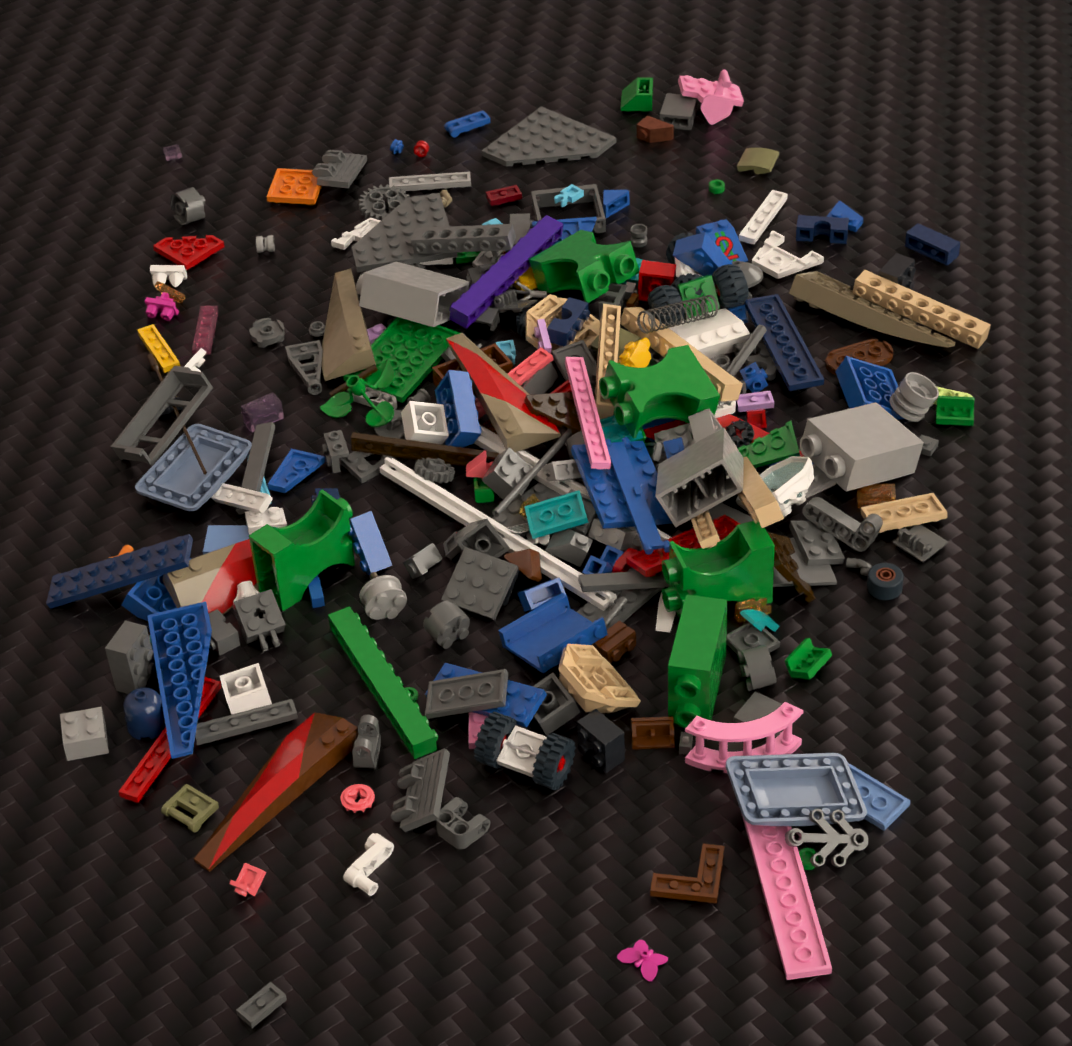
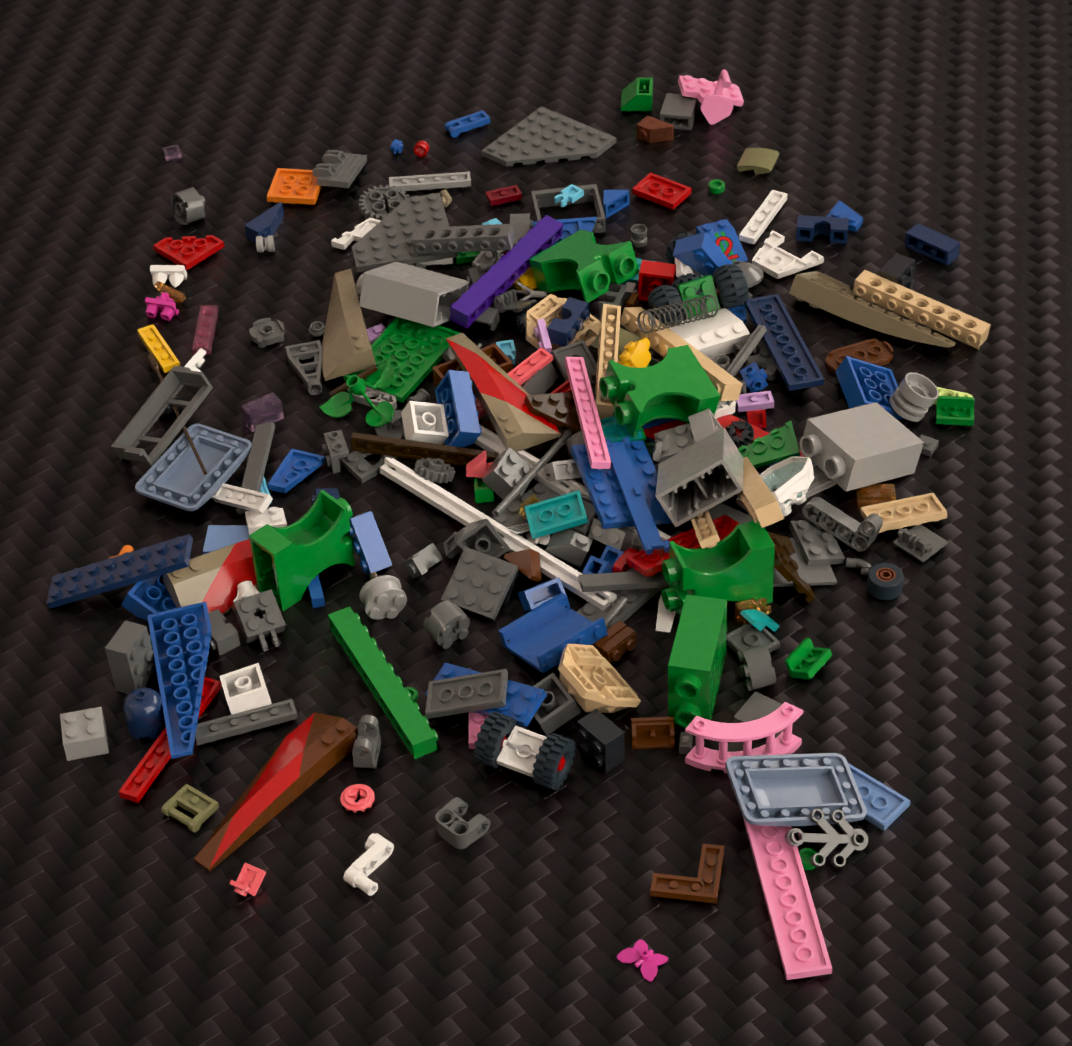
dark grey plate [236,982,287,1028] -> none
dark grey hinge [391,748,450,832] -> none
blue plate [663,437,685,459] -> none
none -> dark blue slope [245,202,284,243]
none -> red plate [632,172,692,210]

